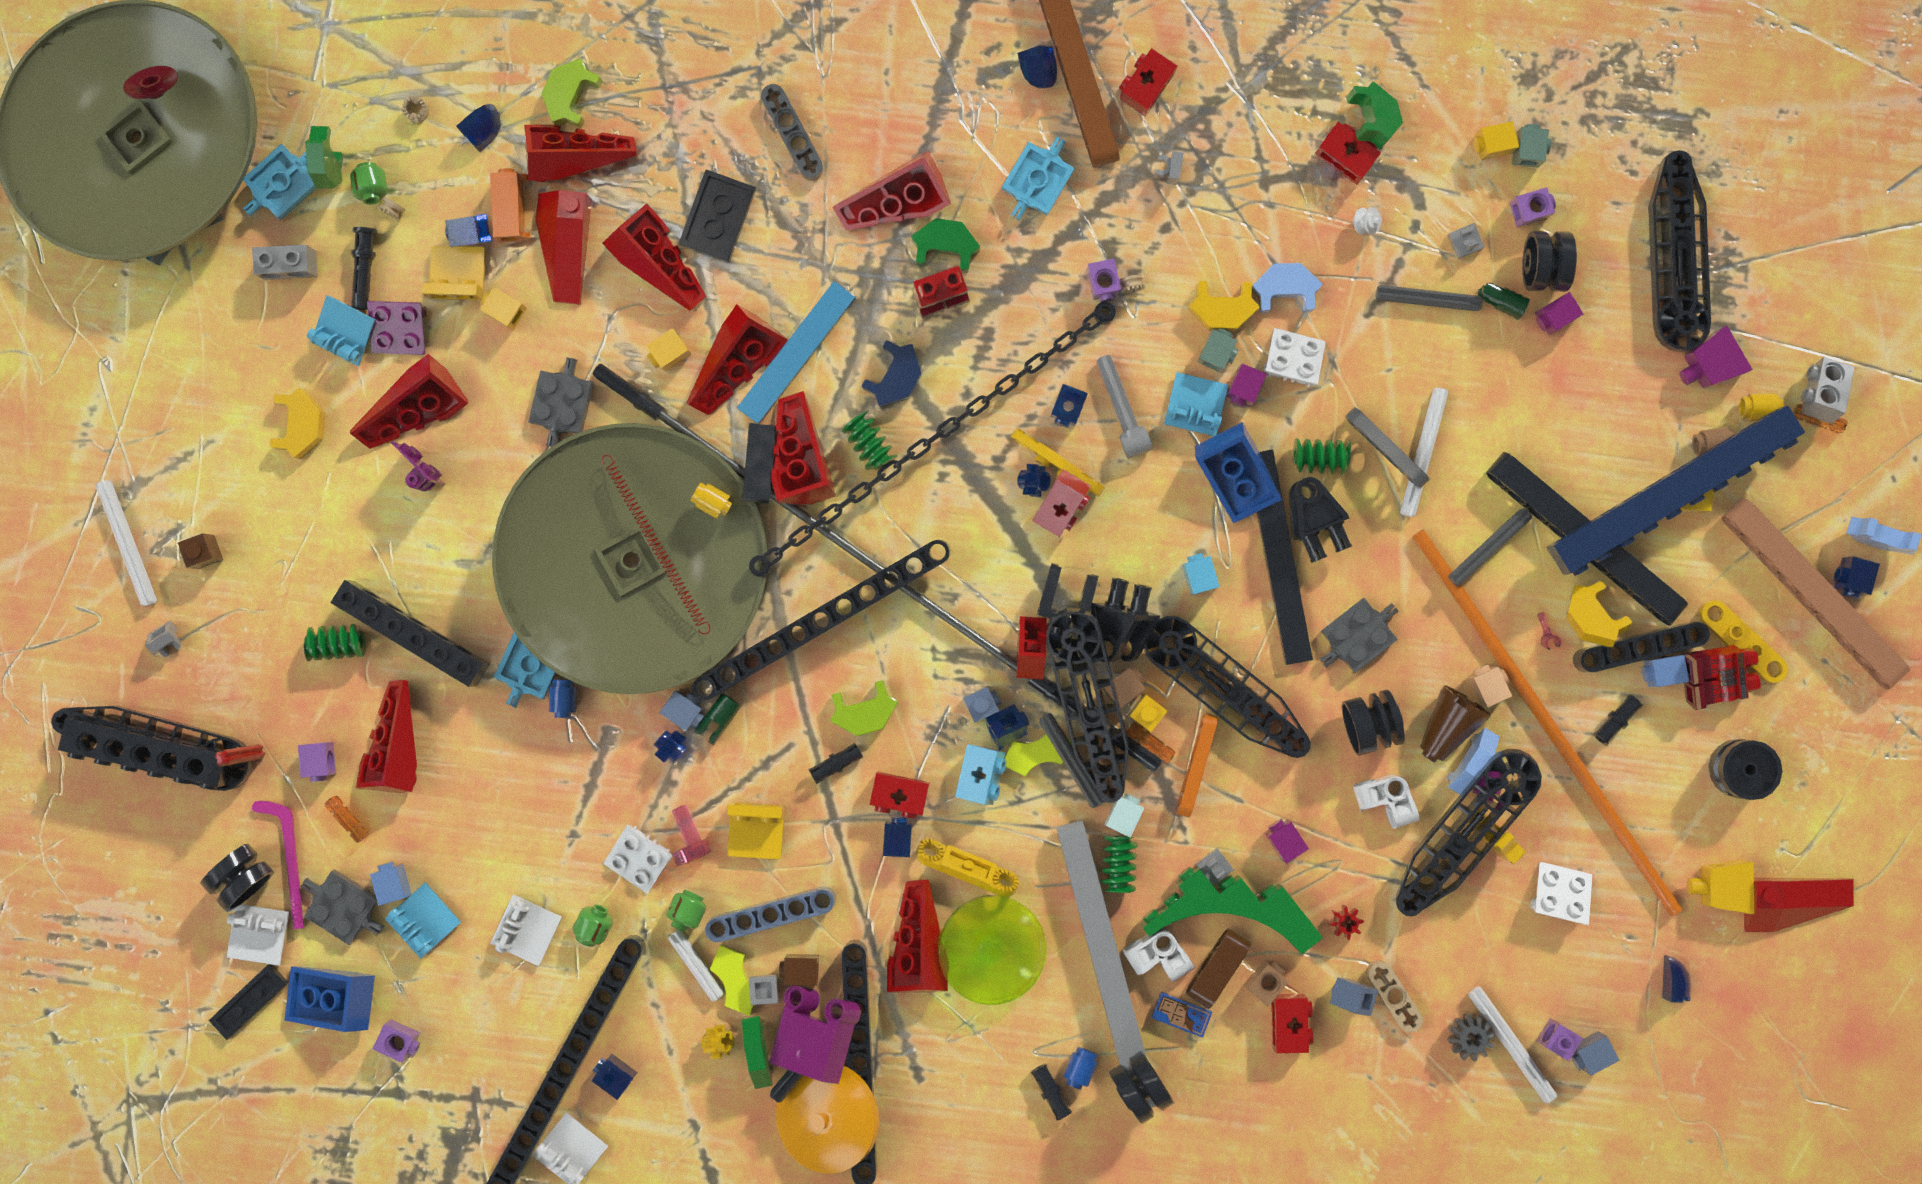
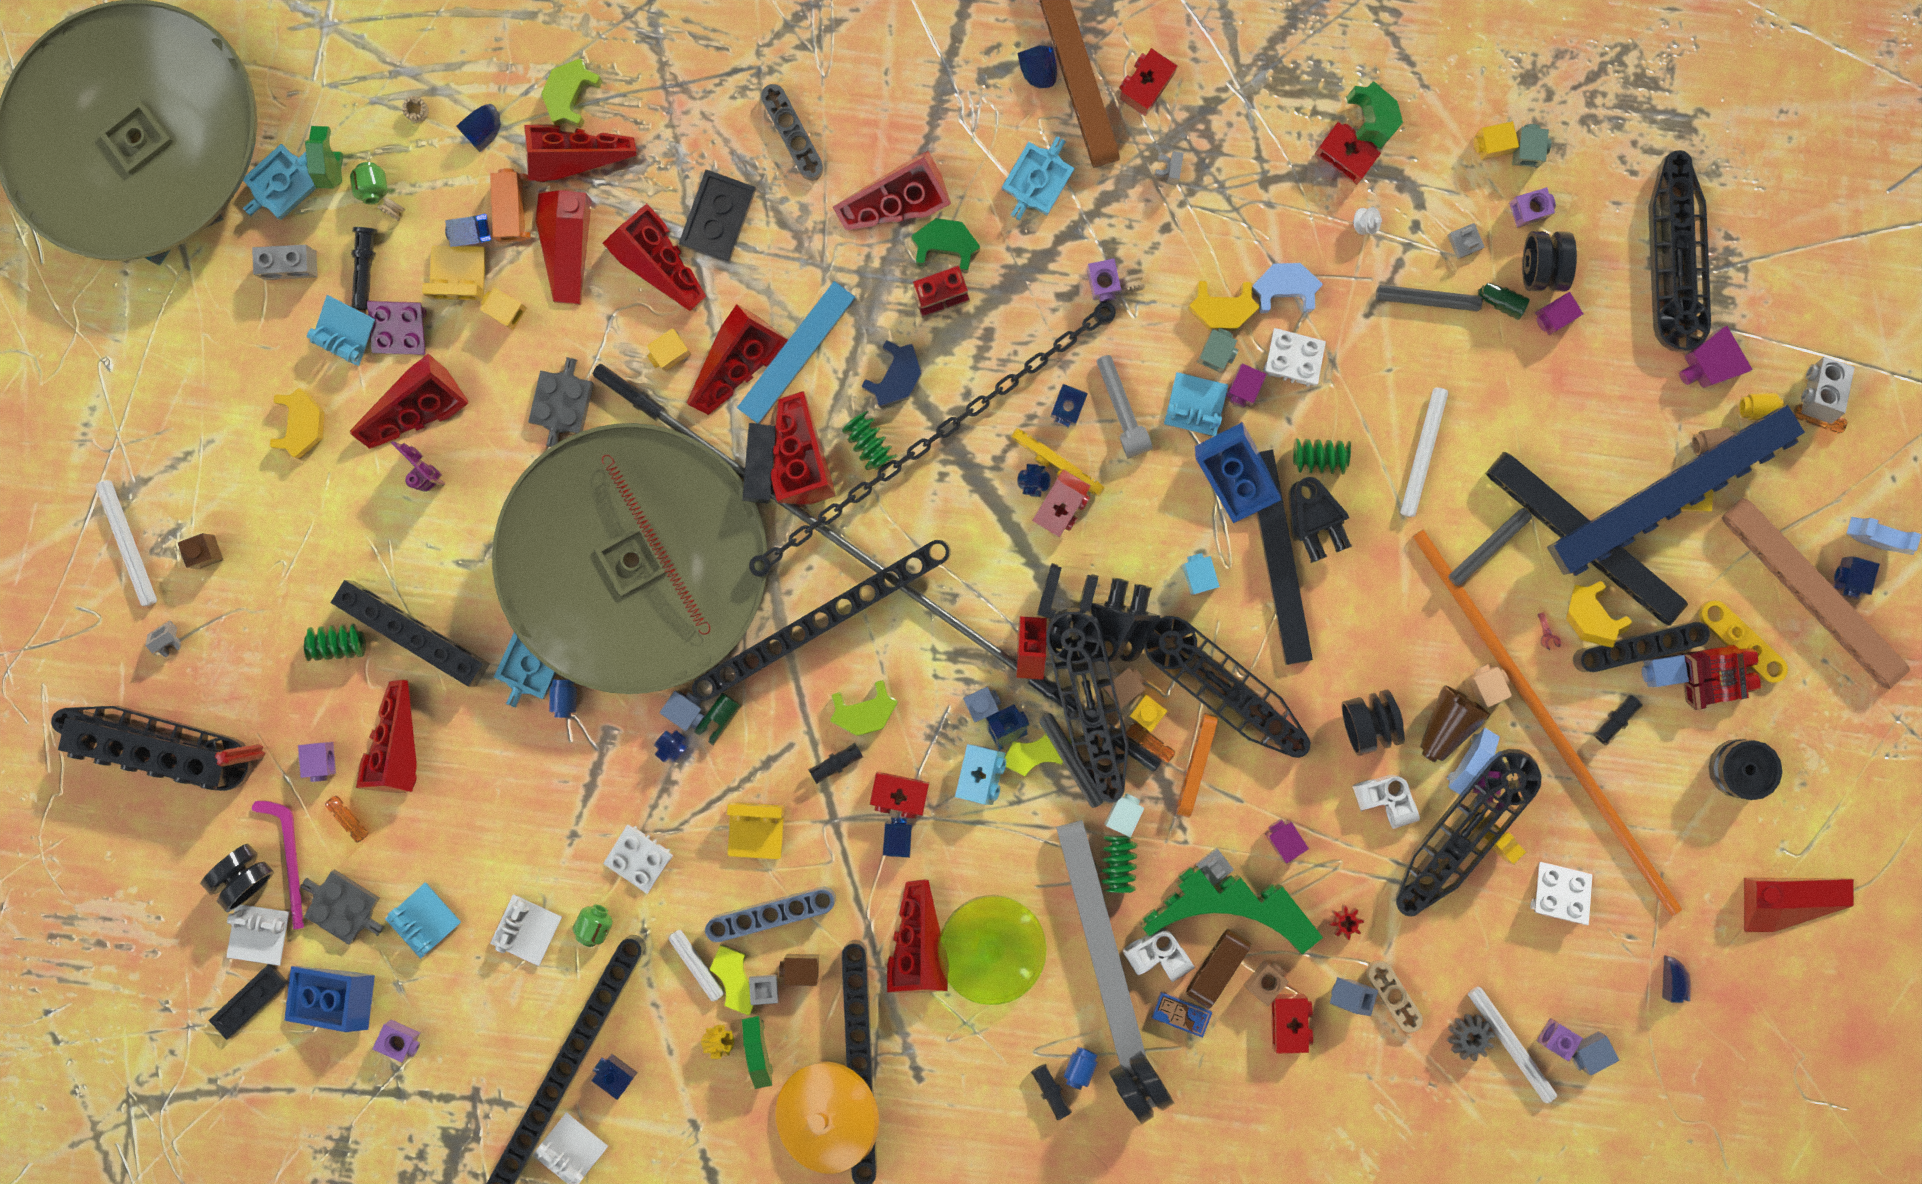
dark red dish [123,66,178,99] -> none
medium blue brick [370,862,412,906] -> none
bright green head [666,890,706,932] -> none
clear pink piece [671,804,711,867] -> none
yellow brick [690,482,732,519] -> none
magenta piece [769,985,861,1103] -> none
yellow plate [916,838,1019,897] -> none
dark grey plate [1319,598,1398,673] -> none
dark grey beam [1345,407,1430,489] -> none
yellow torso [1687,859,1754,914] -> none

